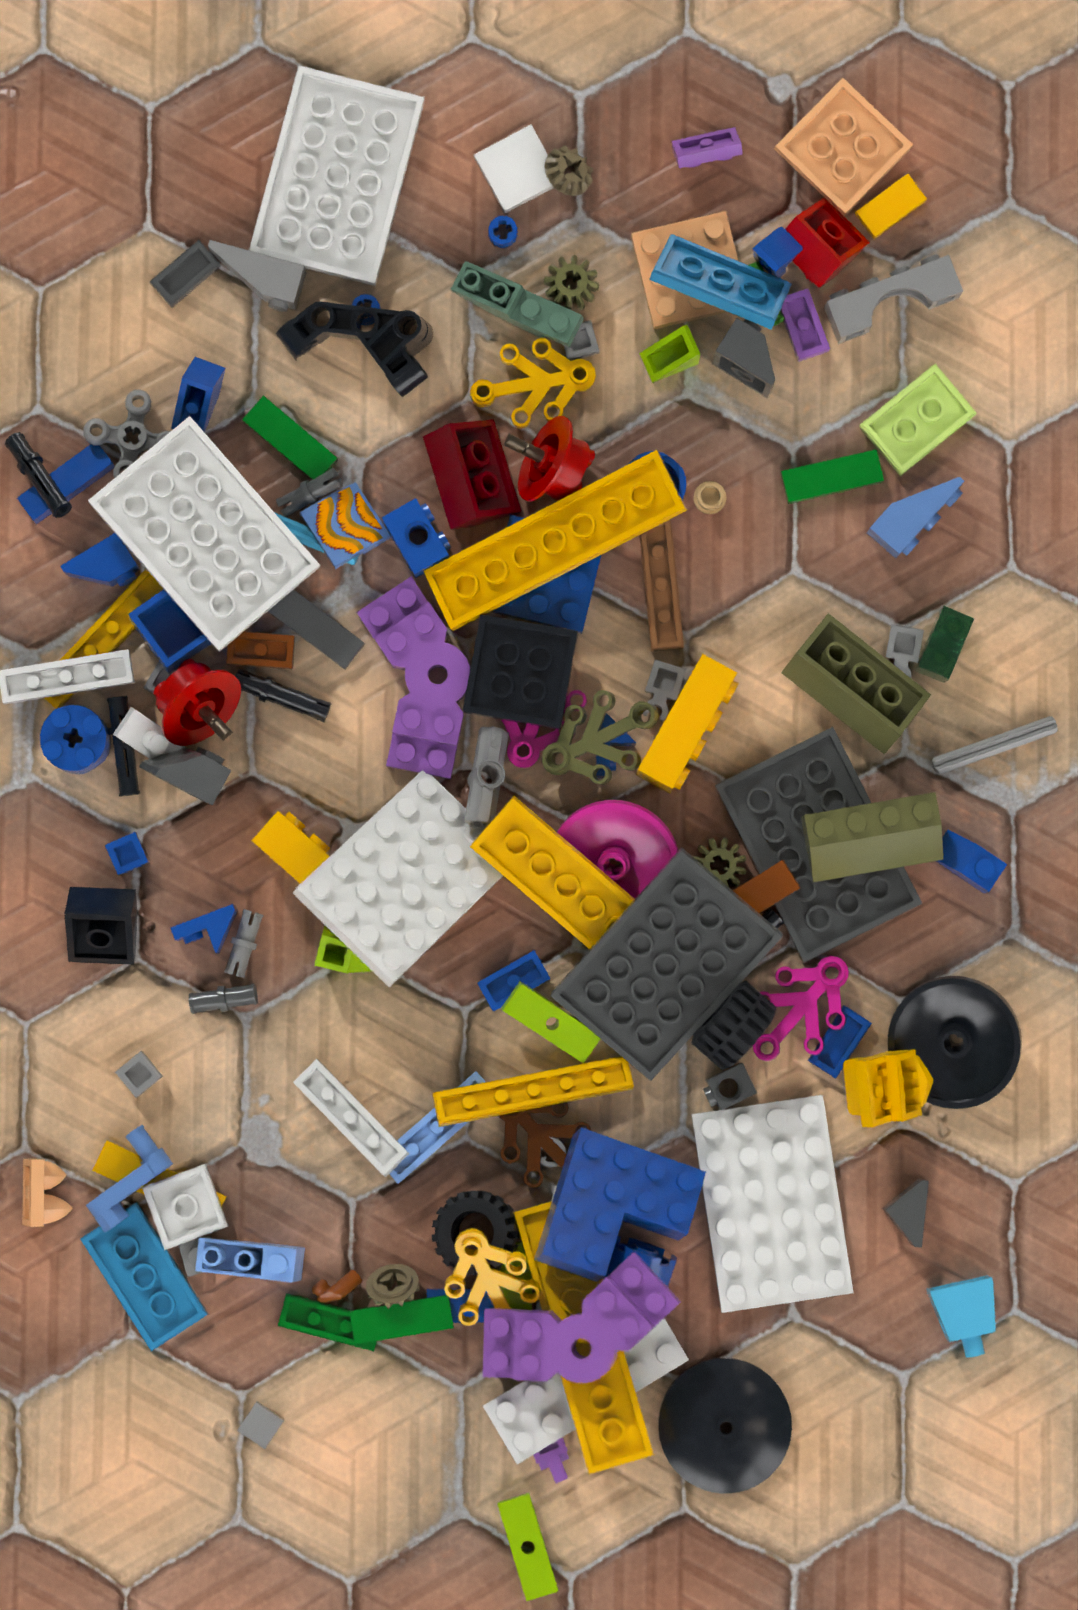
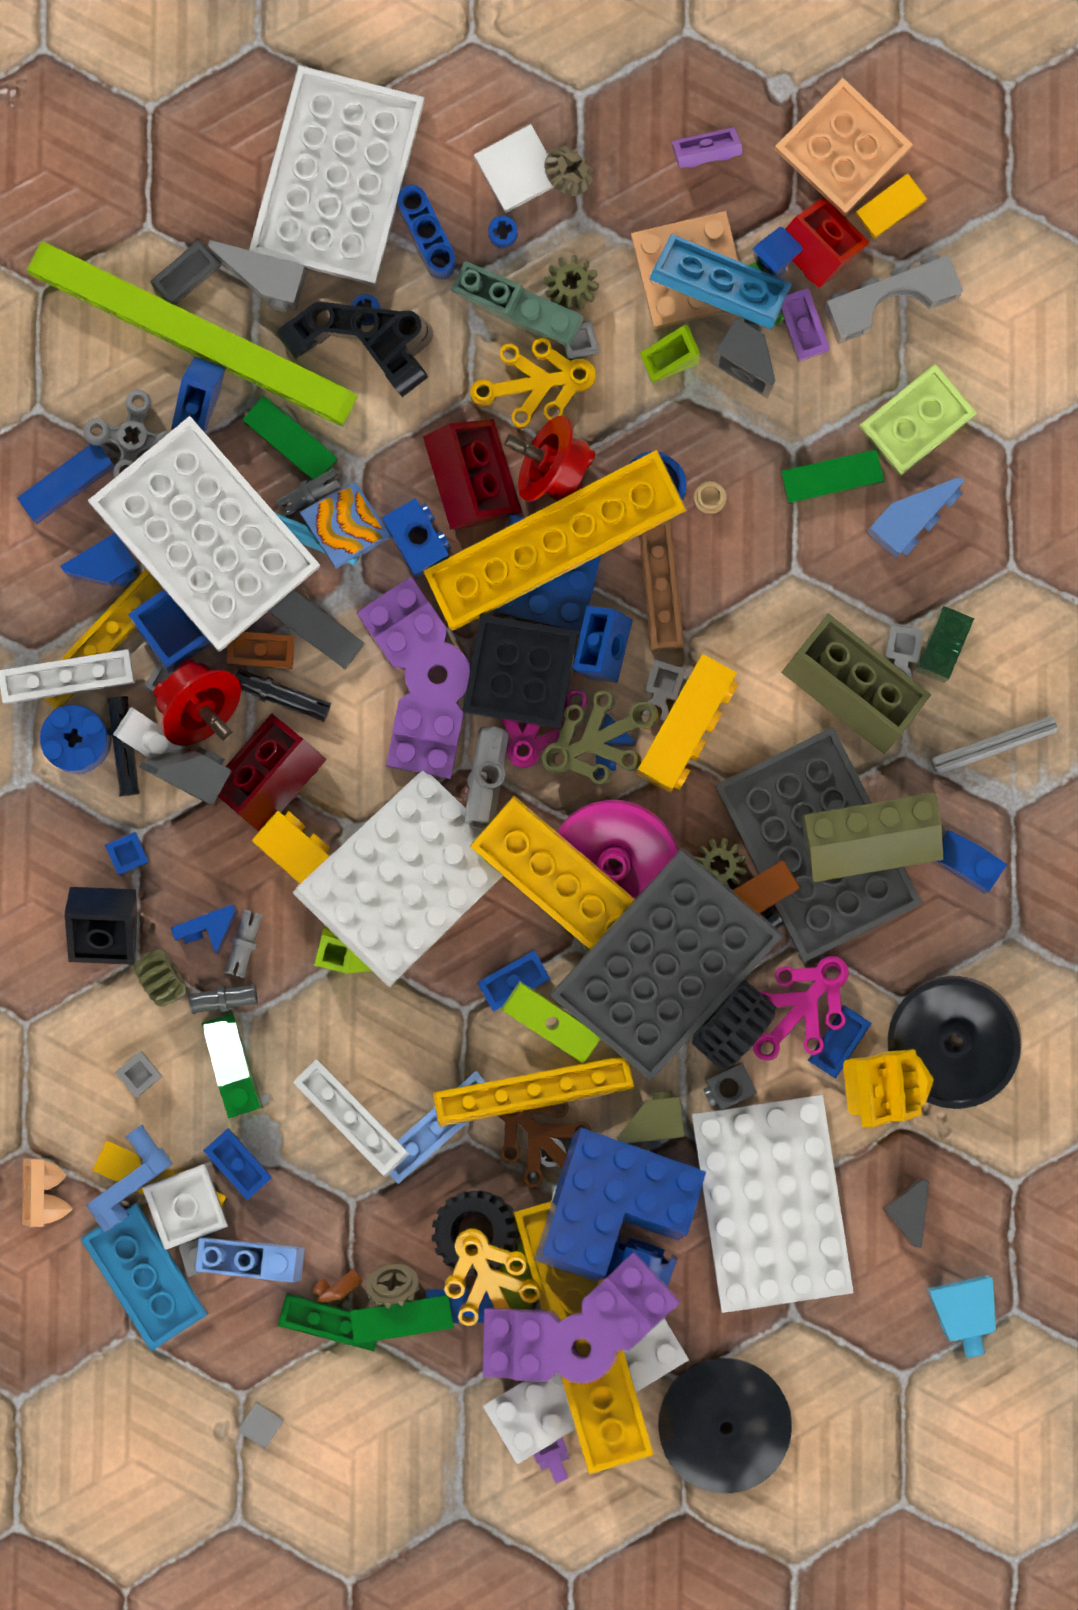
black pin [5,432,72,518] -> none
lime tile [497,1493,559,1601] -> none
none -> lime beam [26,241,358,426]
none -> olive gear [135,949,186,1007]
none -> slope [202,1013,263,1119]
none -> blue plate [203,1128,273,1200]
none -> dark red slope [218,713,327,832]
none -> blue beam [397,185,456,279]
none -> blue brick [572,606,633,683]
none -> olive slope [617,1091,684,1143]

